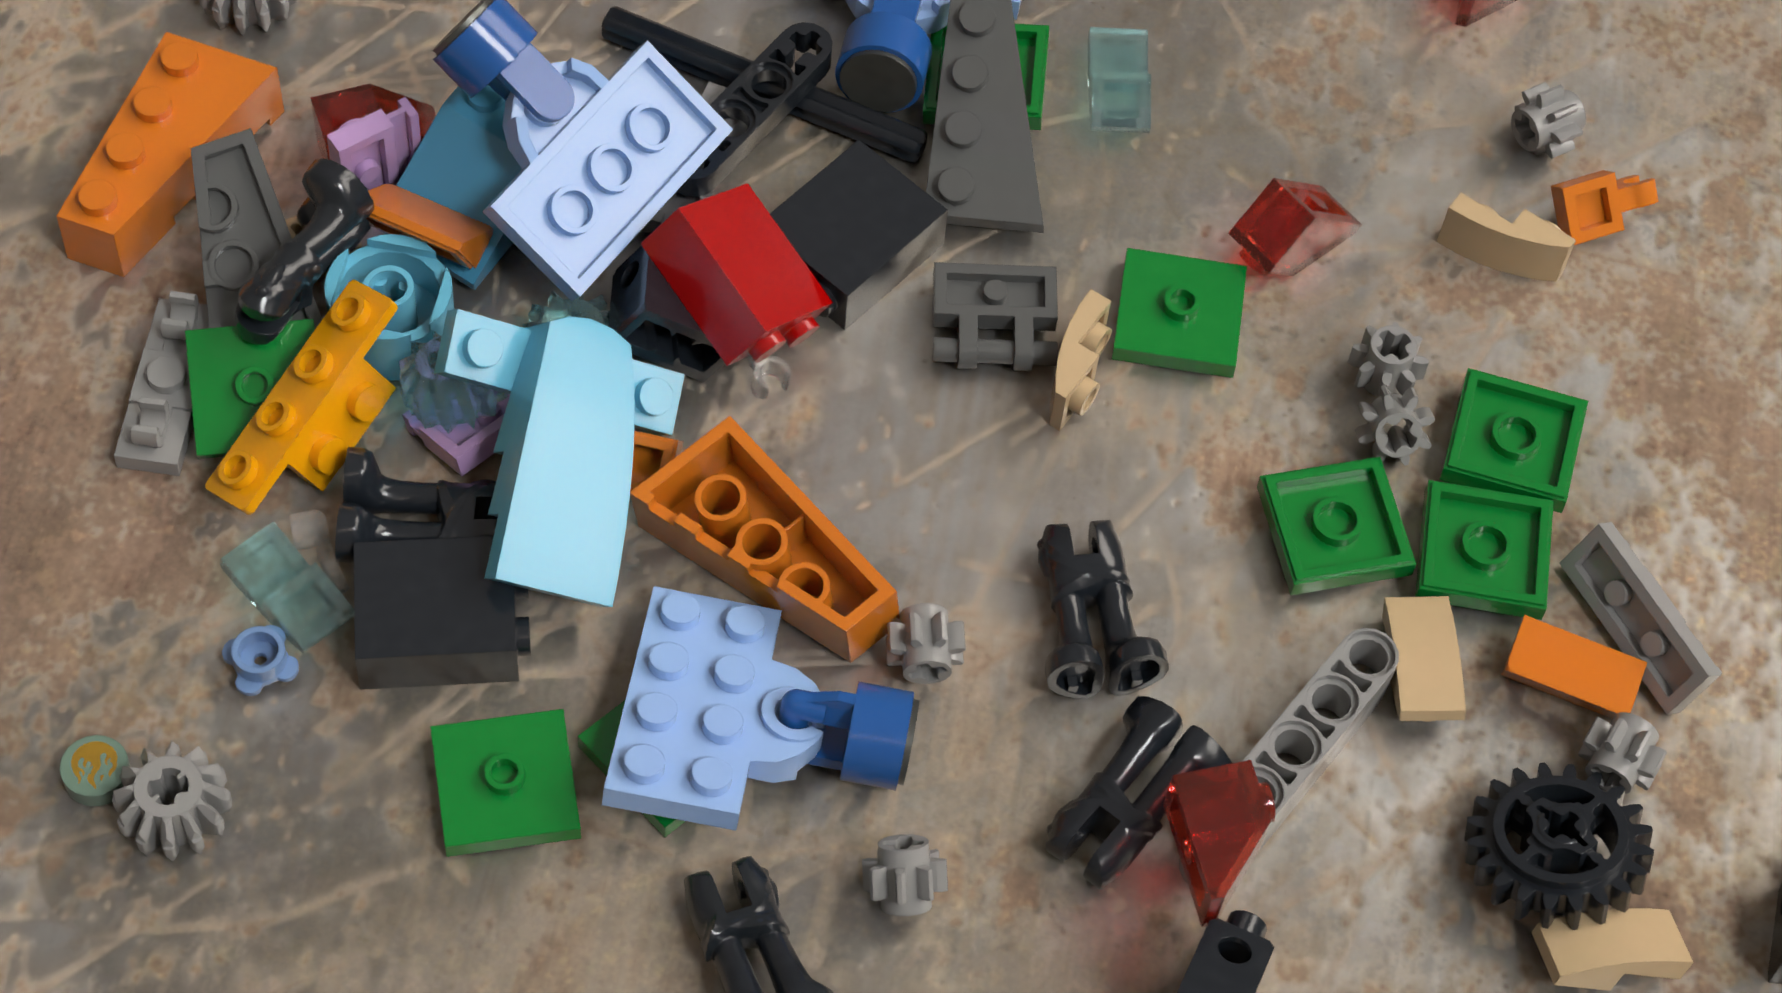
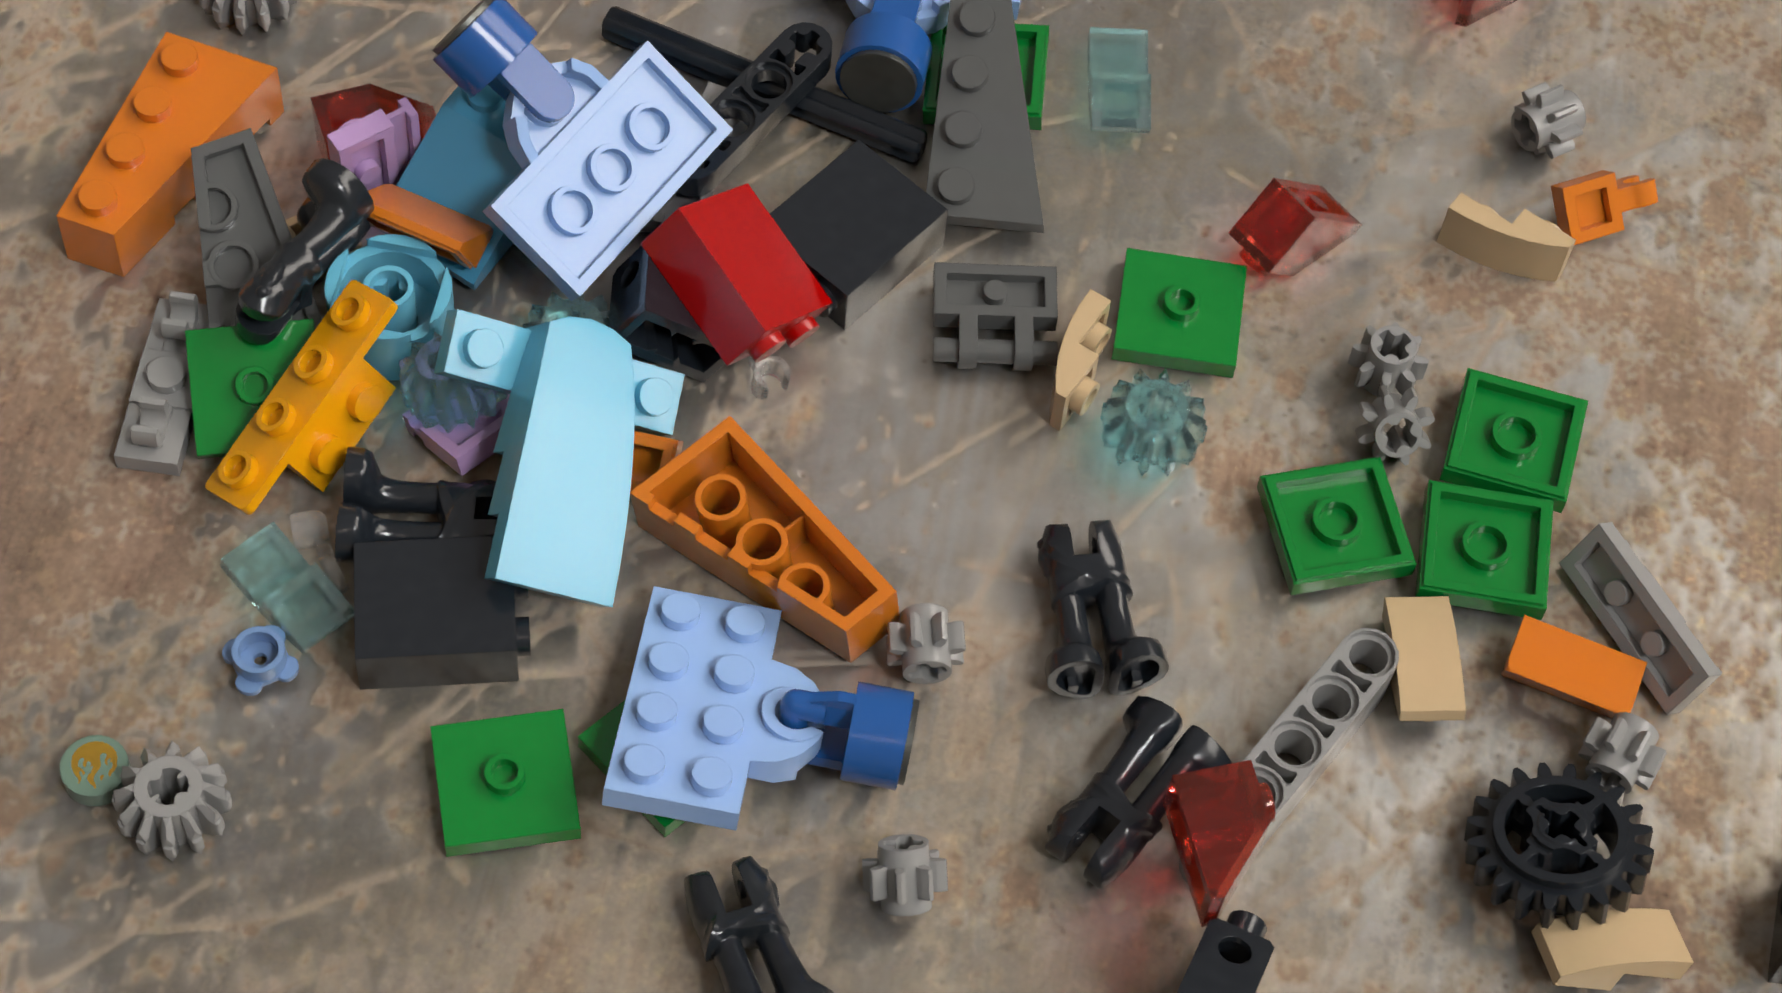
none -> clear light blue gear [1100,369,1208,477]

